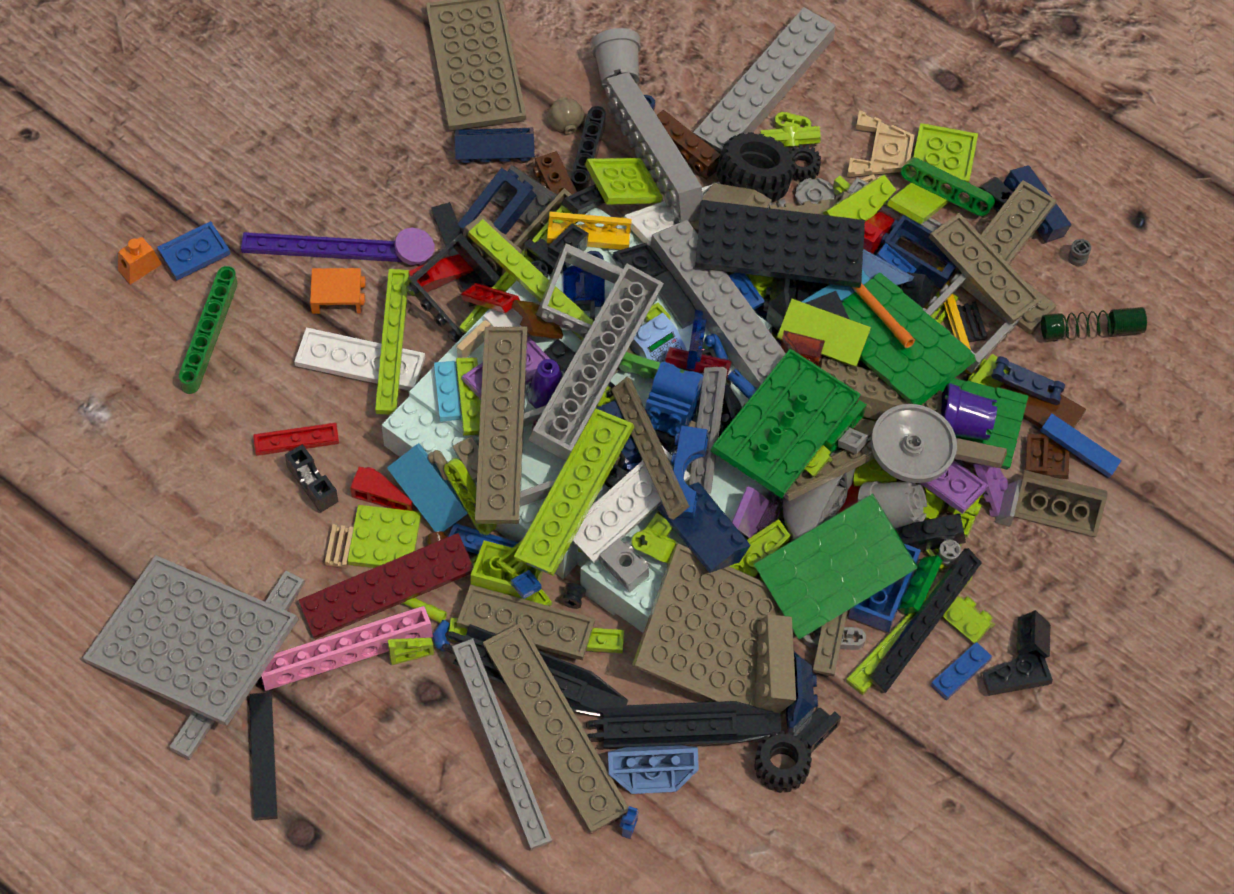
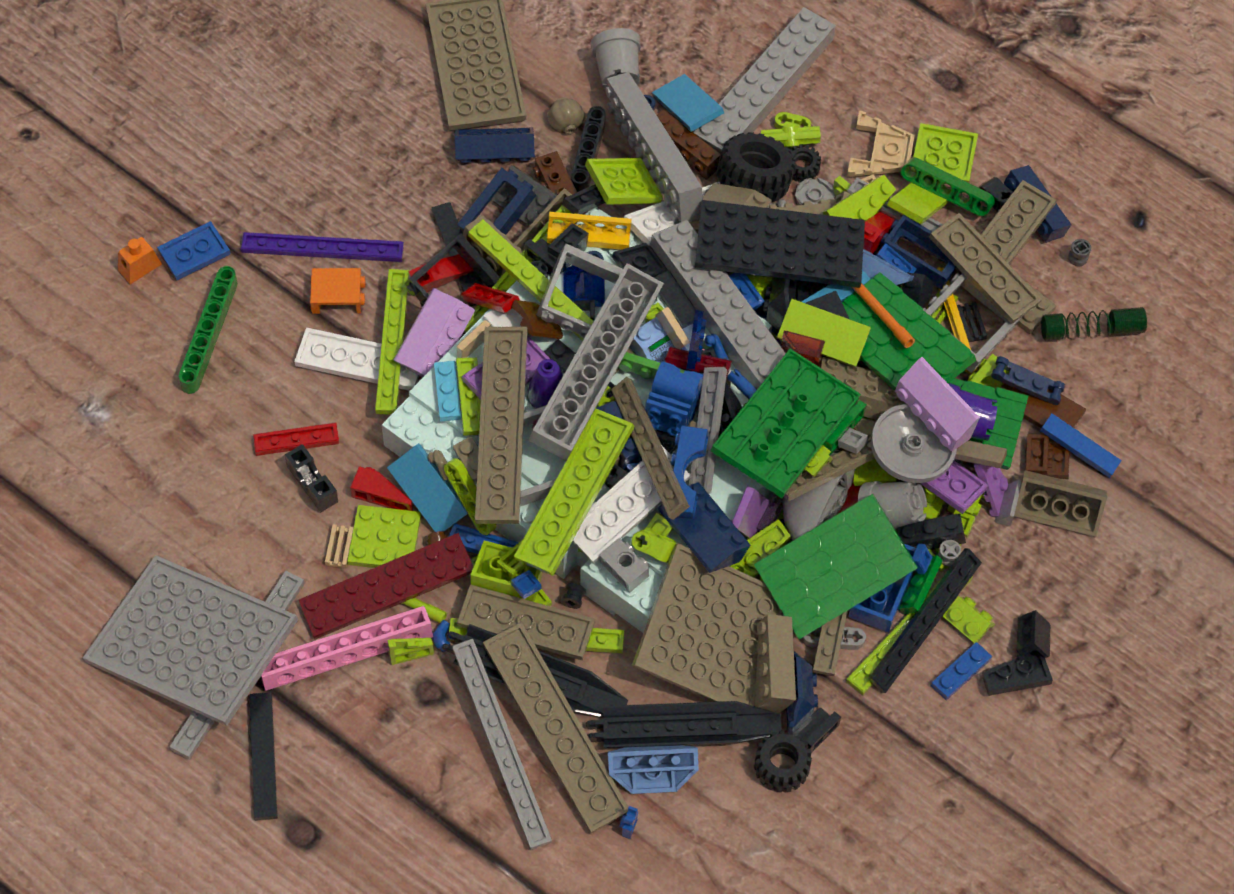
medium lavender tile [394,228,434,265] -> none
none -> lavender slope [394,288,475,378]
none -> dark azure tile [652,74,724,132]
none -> tan tile [655,307,690,349]
none -> lavender slope [895,357,980,452]
none -> blue tile [912,544,933,574]

